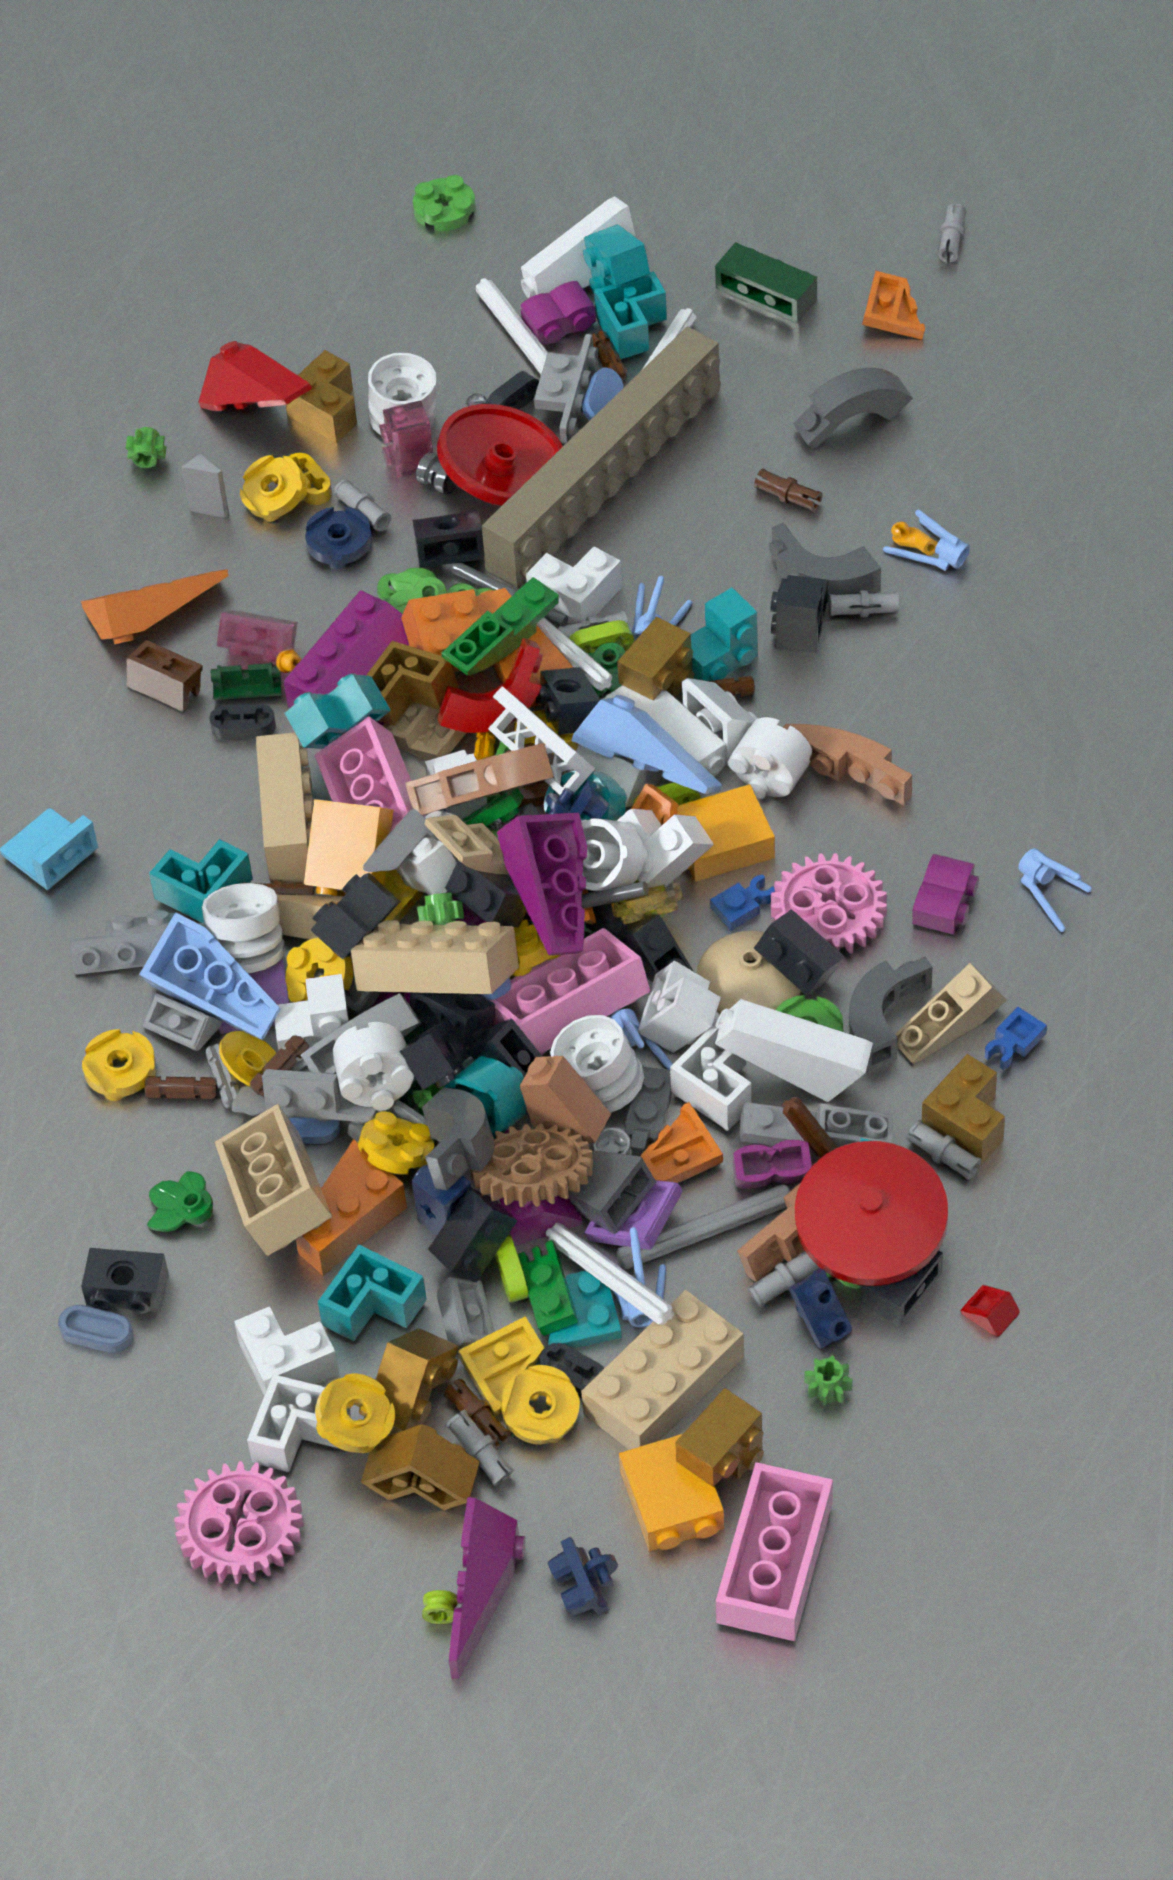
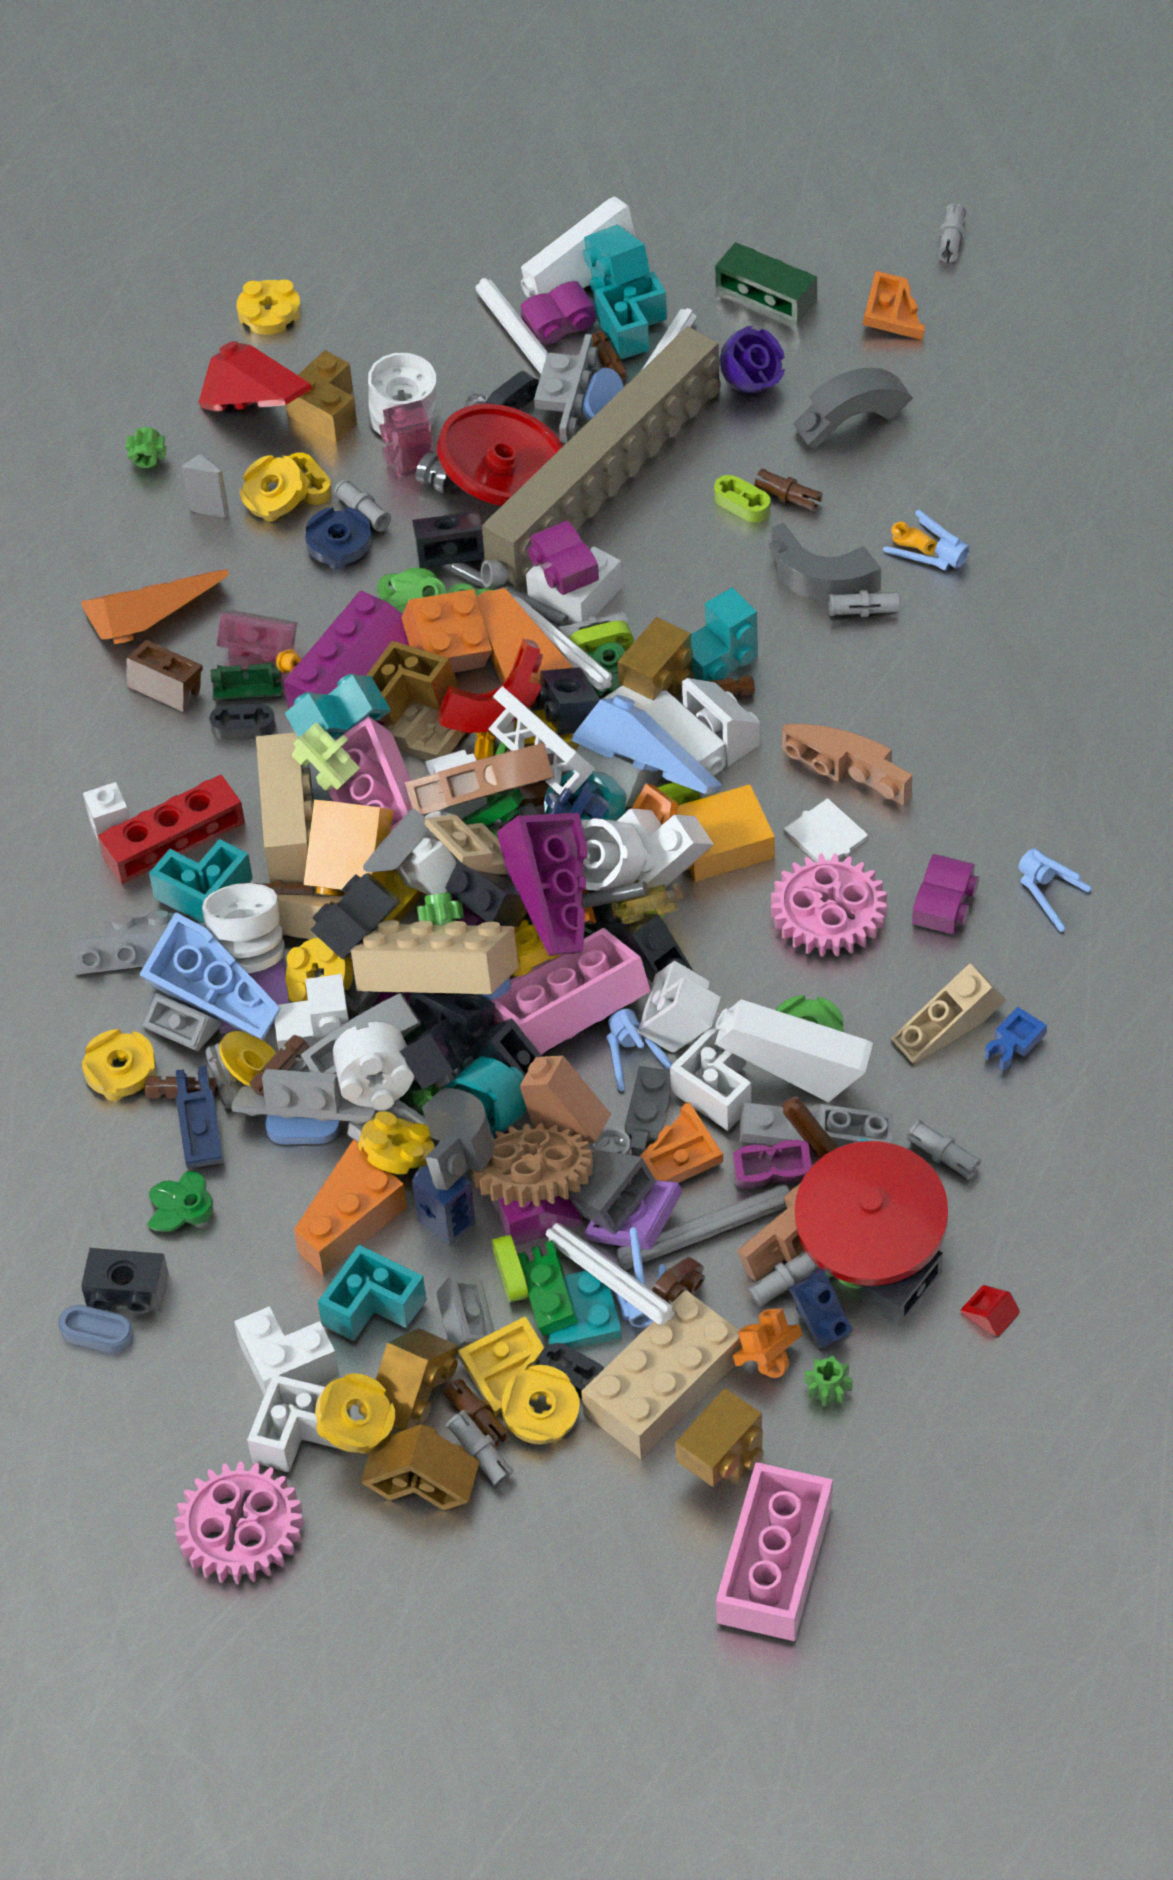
medium azure bracket [0,808,99,890] -> none
tan brick [214,1104,332,1256] -> none
bright green plate [413,175,476,231] -> none
lime bush [422,1590,458,1624] -> none
black brick [428,1187,518,1283] -> none
green slope [441,577,559,676] -> none
magenta wedge [449,1497,526,1679] -> none
dark blue hips [547,1536,618,1616] -> none
white wheel [550,1015,644,1112] -> none
light orange brick [619,1434,724,1552] -> none
light blue plant [631,576,693,641] -> none
tan dish [697,931,802,1015] -> none
blue plate [710,875,775,931] -> none
white brick [728,717,812,799] -> none
black brick [754,909,845,996] -> none
black brick [770,575,828,653] -> none
dark grey arch [849,956,933,1072] -> none
pearl gold brick [922,1054,1005,1165] -> none
none -> white brick [83,782,129,842]
none -> red brick [98,774,245,884]
none -> dark blue hinge [175,1065,224,1169]
none -> yellow plate [236,279,301,335]
none -> yellowish green hips [292,722,360,791]
none -> light grey hinge [481,560,509,588]
none -> magenta brick [528,520,599,595]
none -> reddish brown plate [652,1257,705,1304]
none -> lime beam [714,475,770,523]
none -> dark purple cylinder [720,326,785,394]
none -> orange hips [733,1308,803,1378]
none -> white piece [784,798,869,862]

